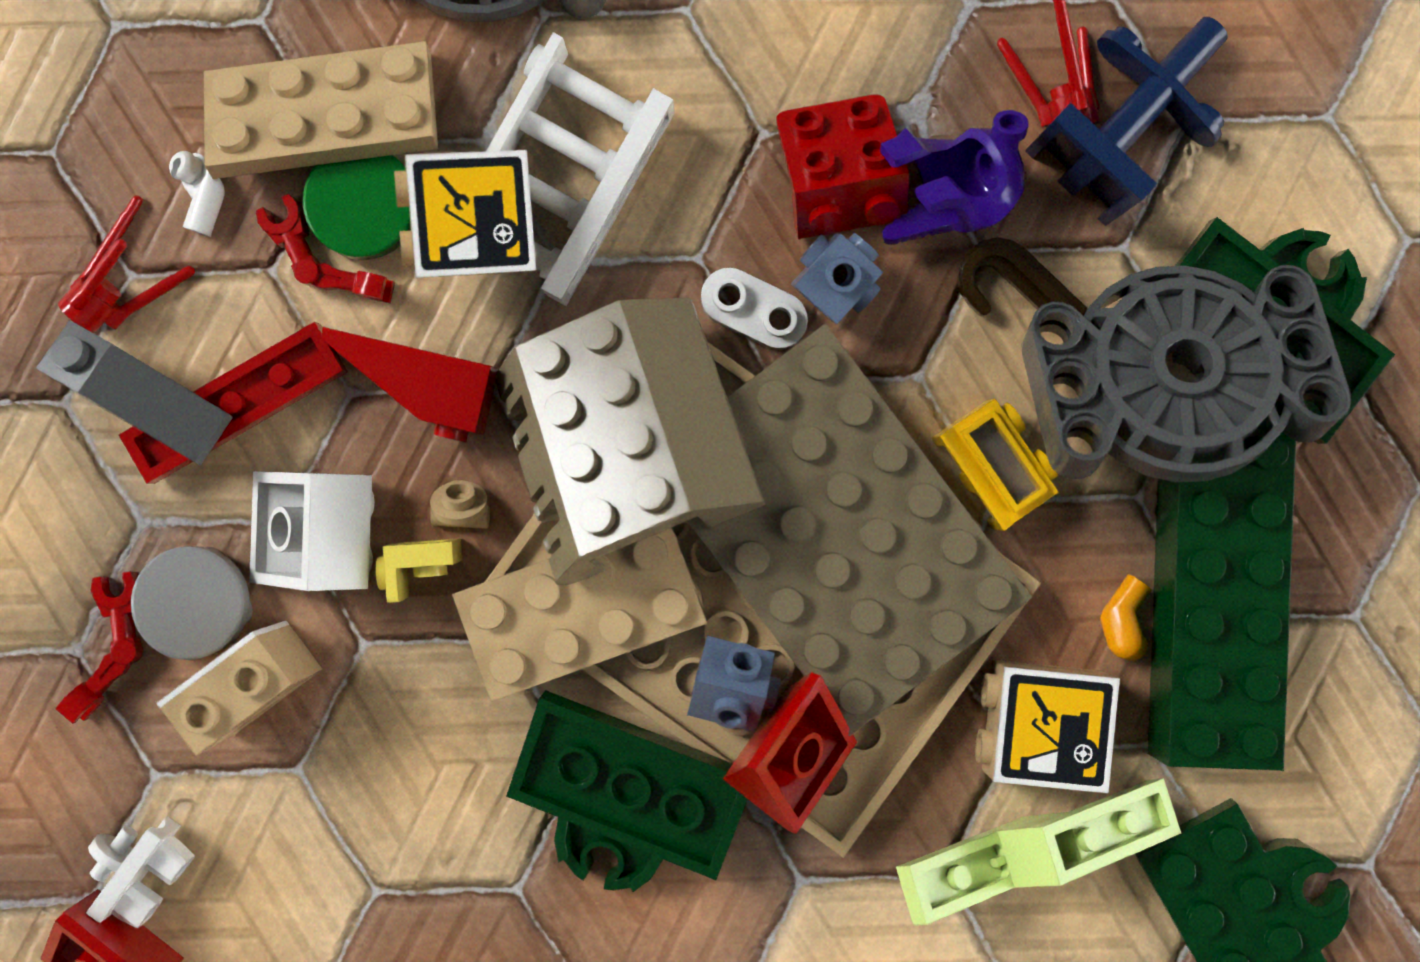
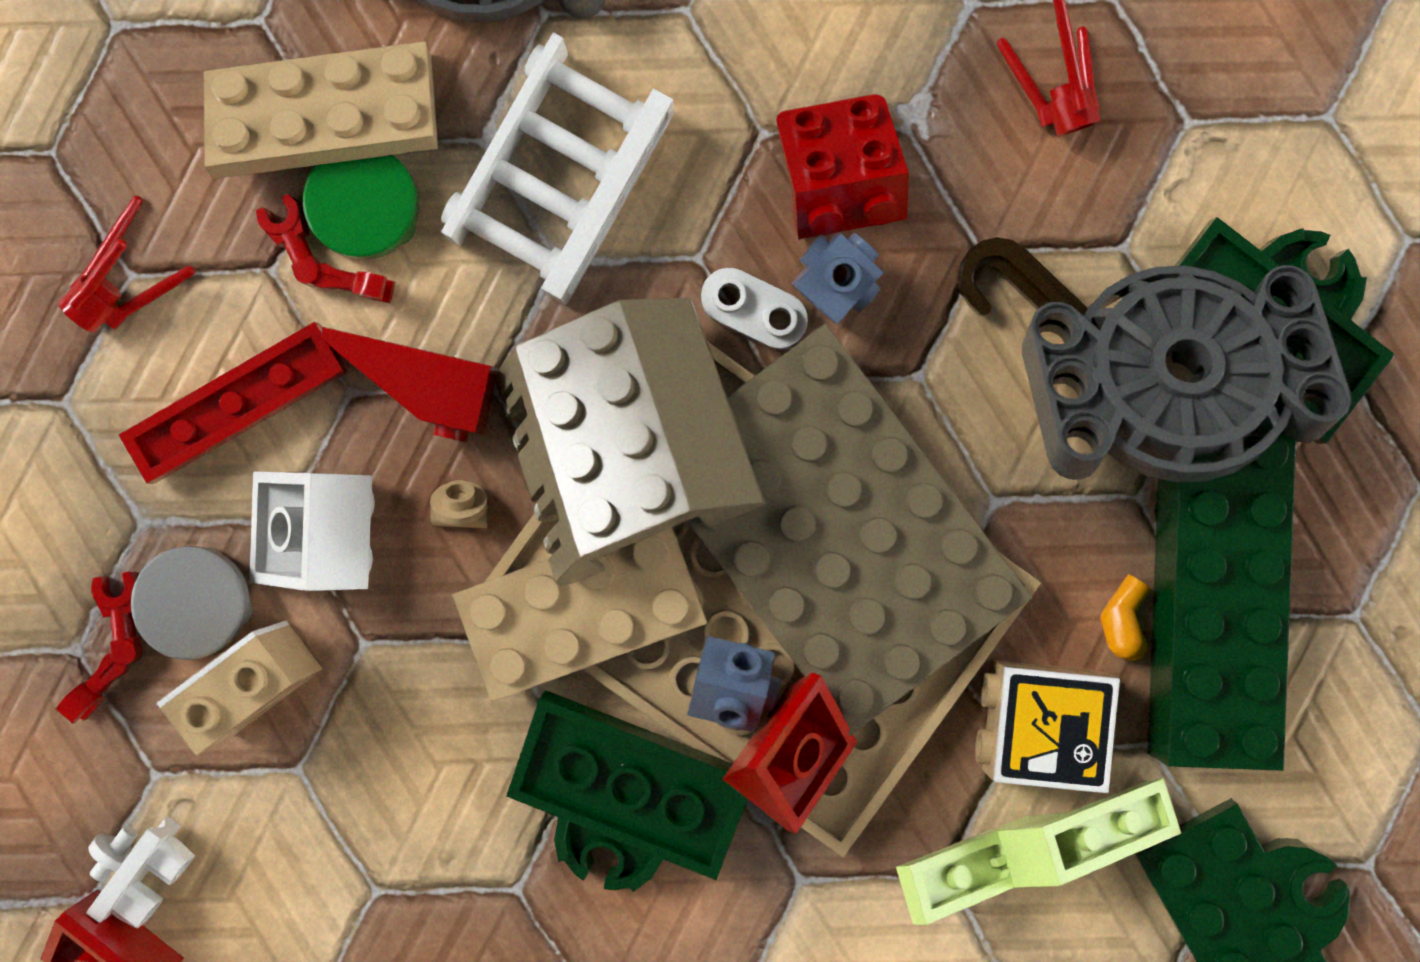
dark grey slope [36,320,233,466] -> none
white arm [169,151,225,237] -> none
light yellow bracket [376,538,462,603] -> none
piece [394,150,536,279] -> none
dark purple piece [880,110,1029,245] -> none
yellow window [931,398,1059,531] -> none
dark blue piece [1025,17,1228,226] -> none

